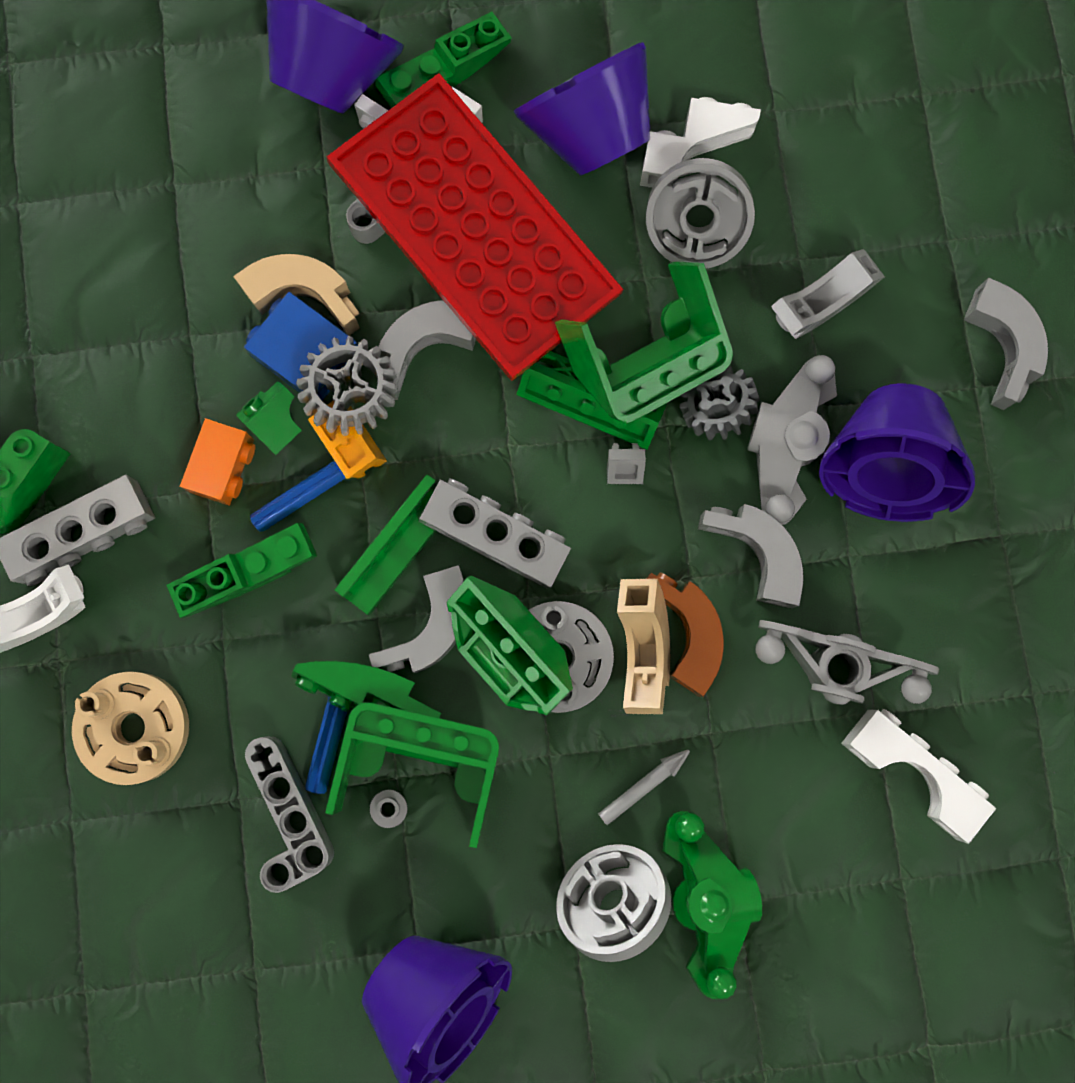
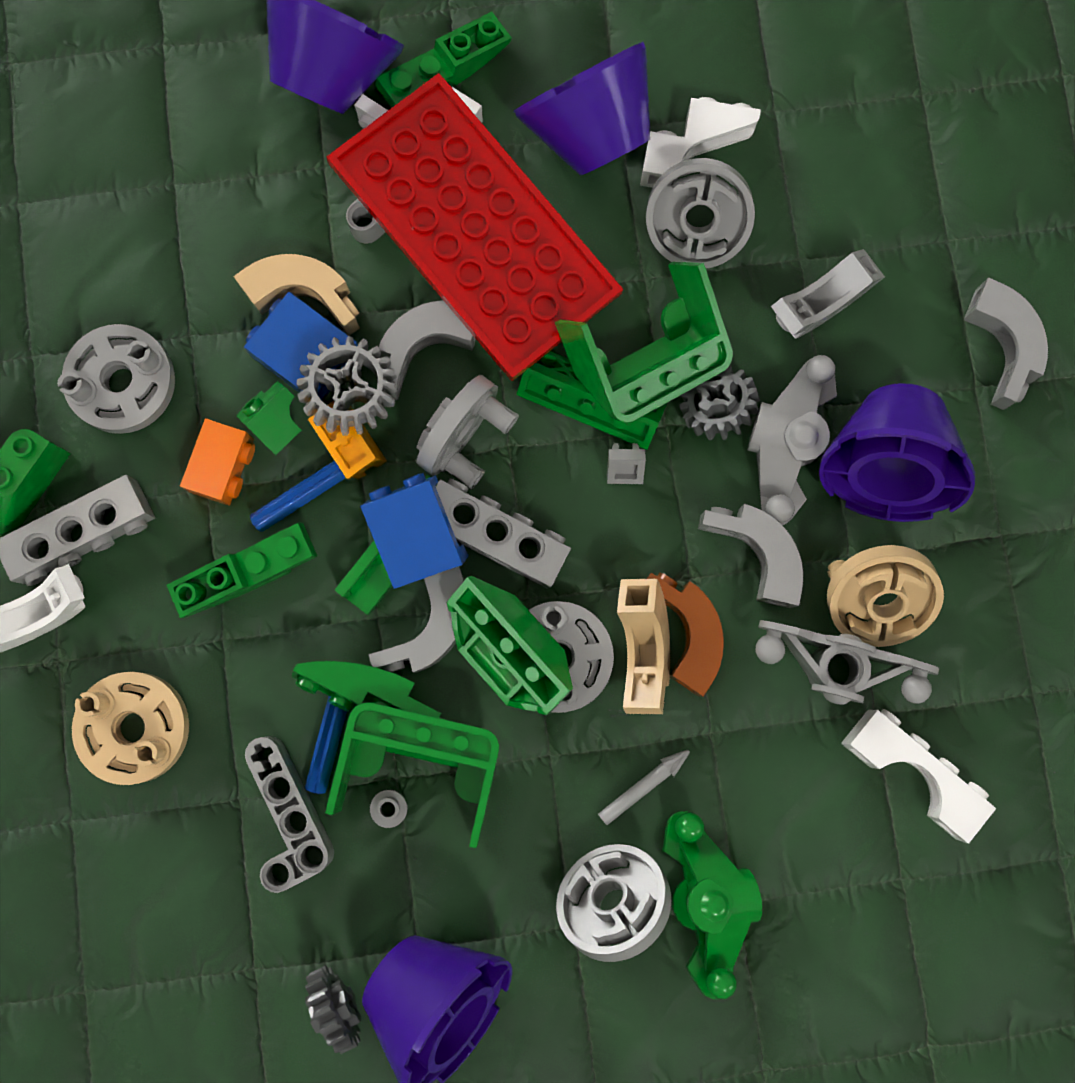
none -> light grey piece [57,324,175,434]
none -> dark grey gear [305,965,361,1054]
none -> blue panel [360,473,468,589]
none -> light grey piece [416,375,519,490]
none -> tan piece [827,545,944,647]

